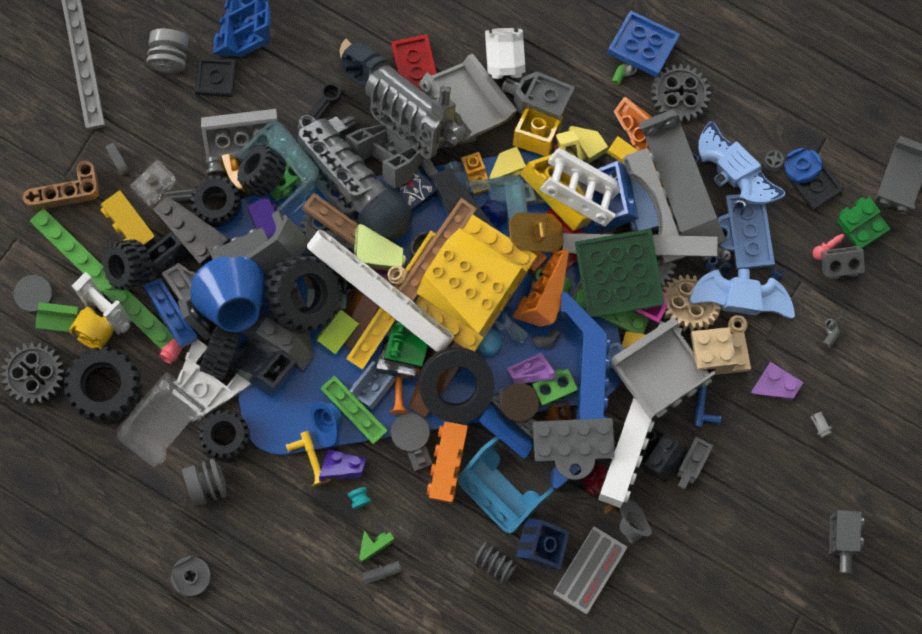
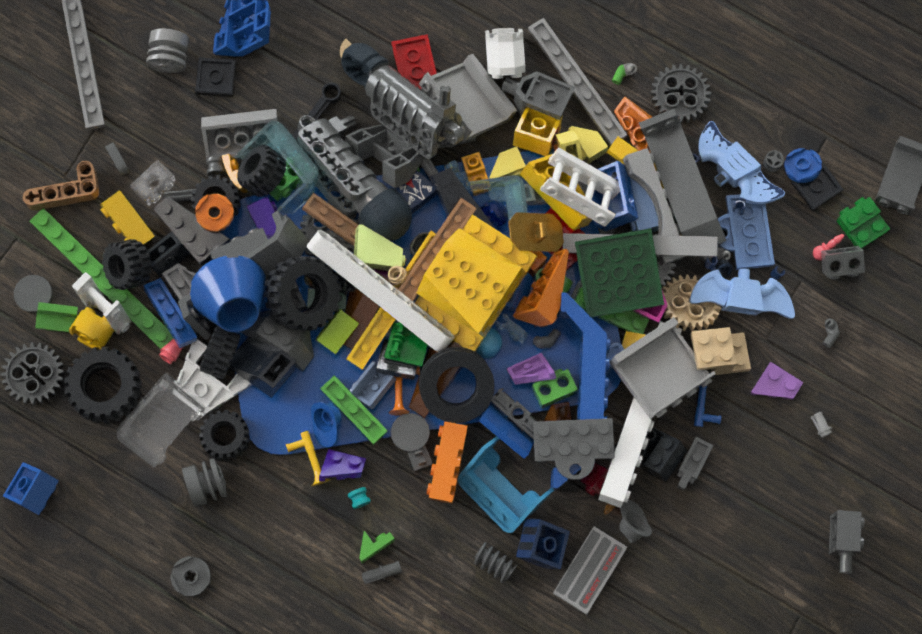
dark brown tile [500,383,539,423] -> none
blue plate [607,10,680,77] -> none
tan plate [728,315,748,334] -> none
none -> blue slope [3,462,59,515]
none -> orange tile [195,194,234,232]
none -> light grey plate [528,18,627,146]

